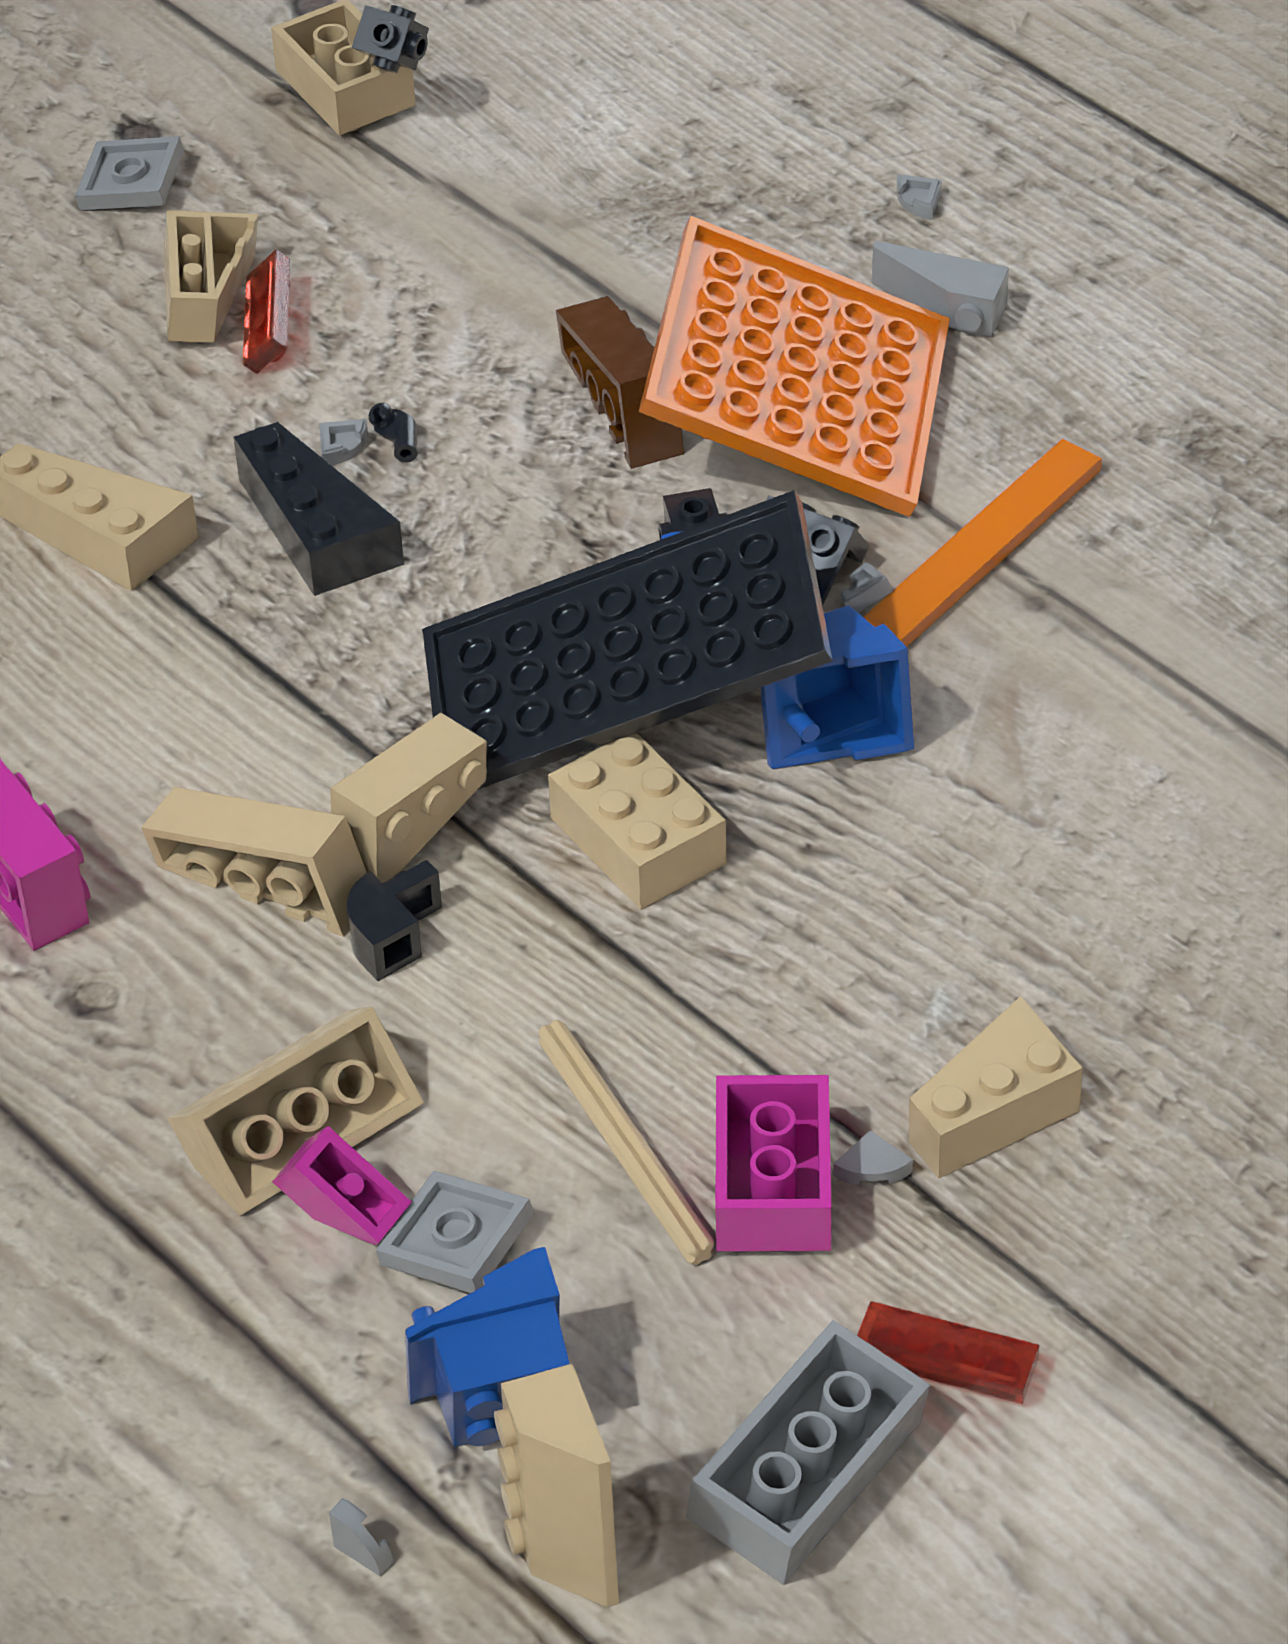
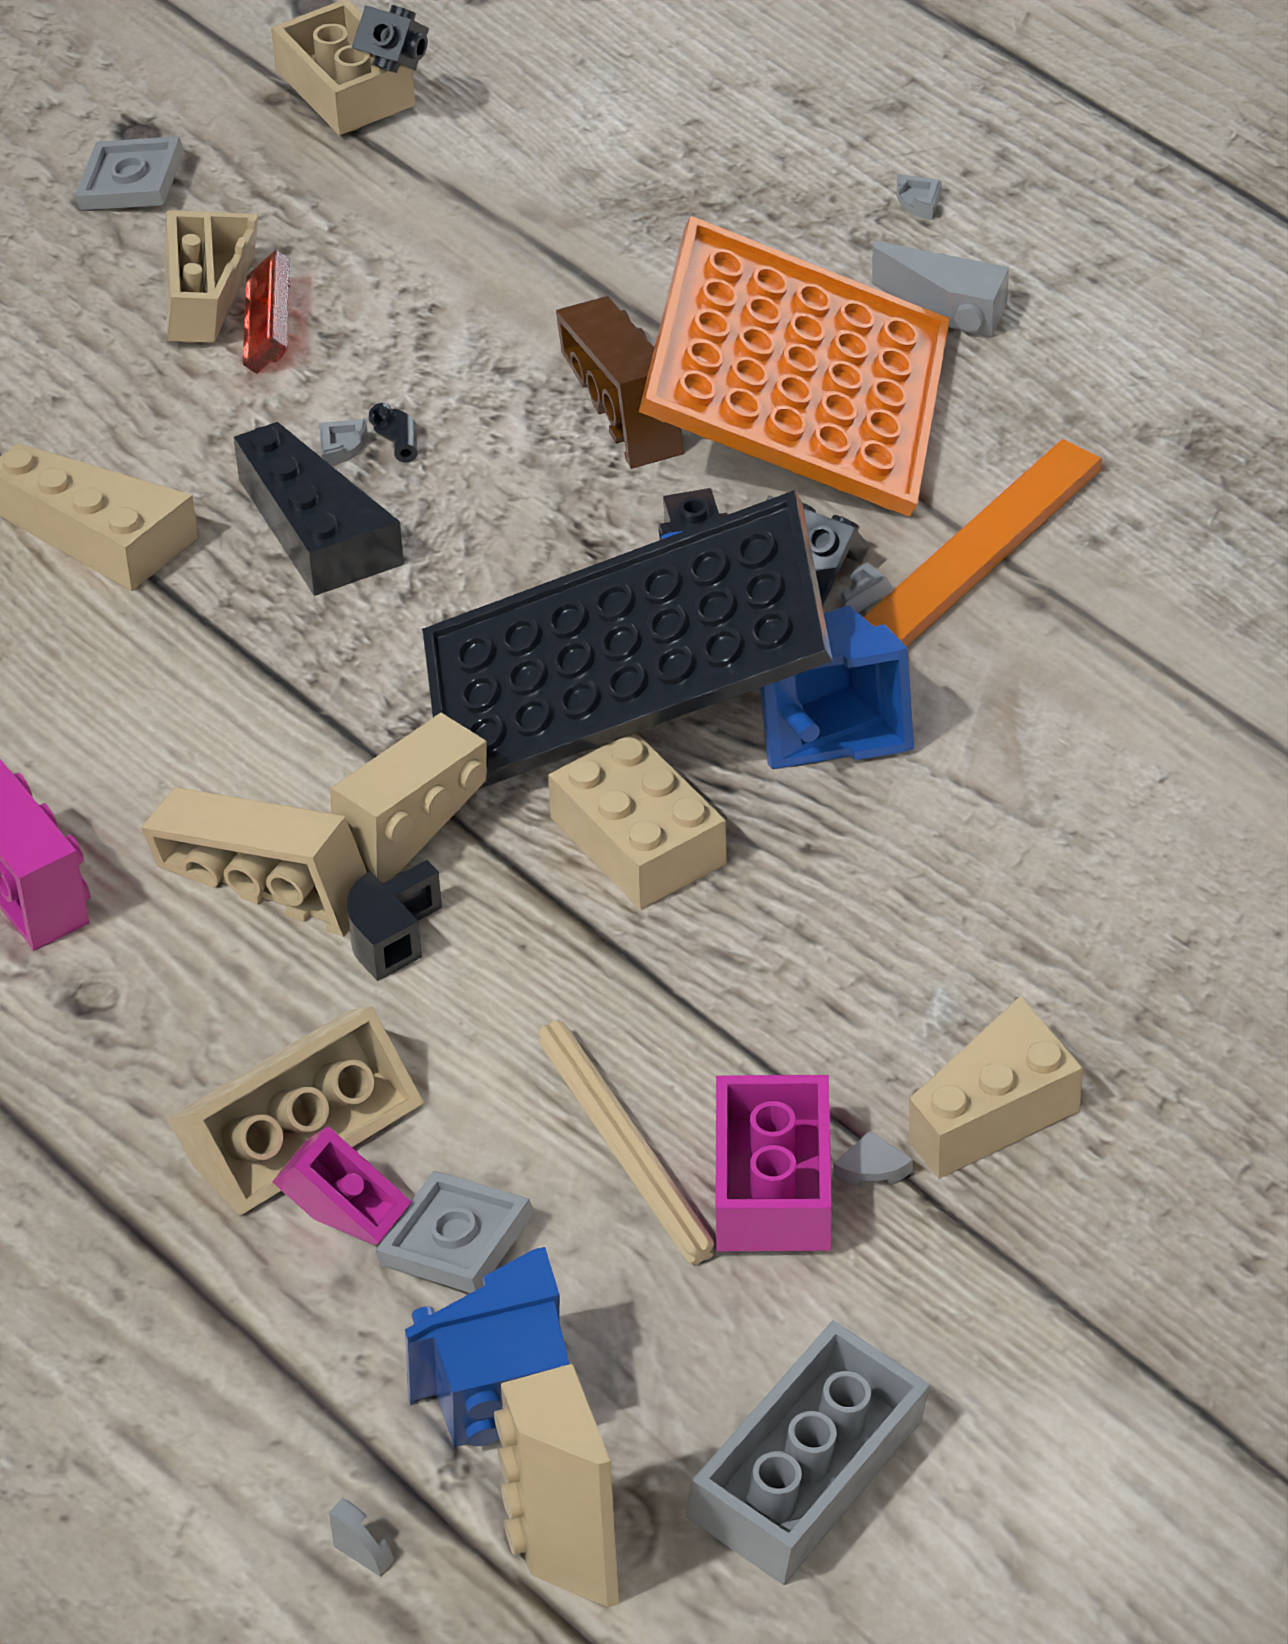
clear red plate [857,1301,1040,1404] -> none

